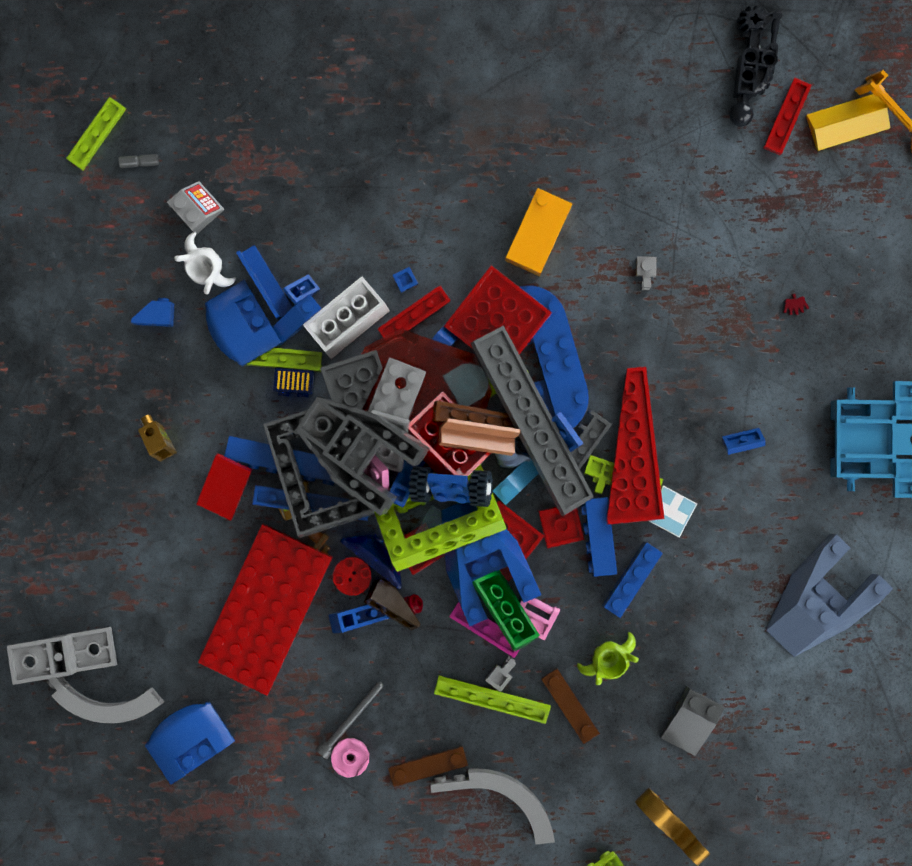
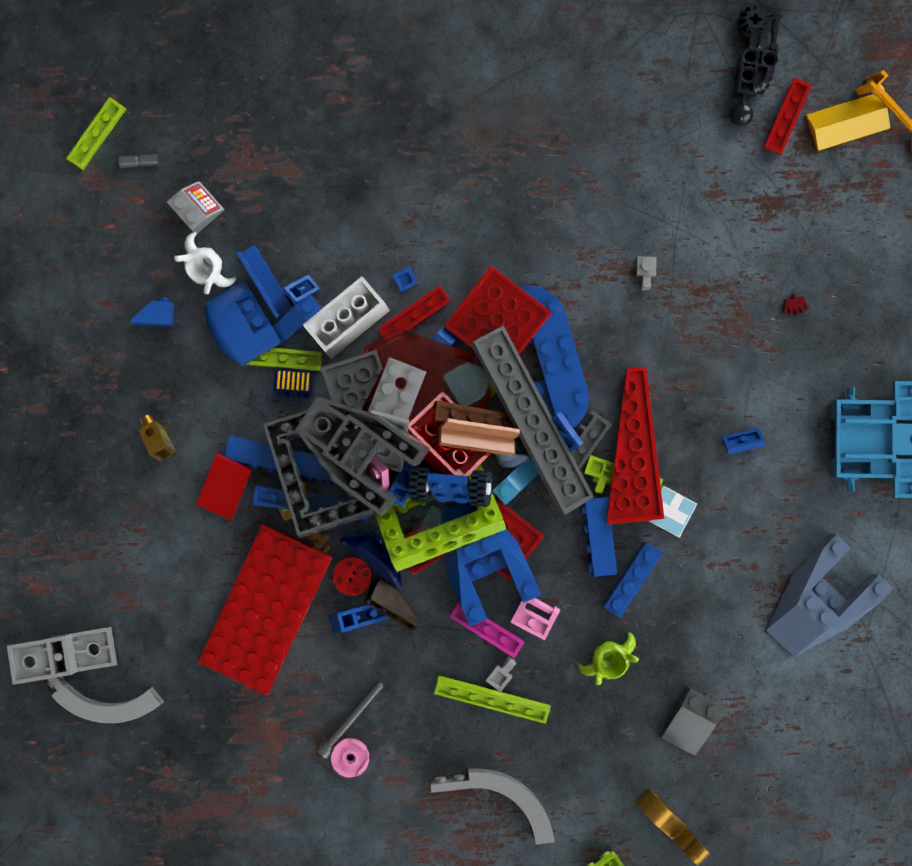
blue slope [145,702,235,785] -> none
reddish brown plate [388,746,468,787] -> none
dark red plate [403,594,423,615] -> none
green slope [472,570,540,652] -> none
light orange brick [505,188,572,277] -> none
red tile [538,507,585,548] -> none
reddish brown plate [541,668,600,744] -> none

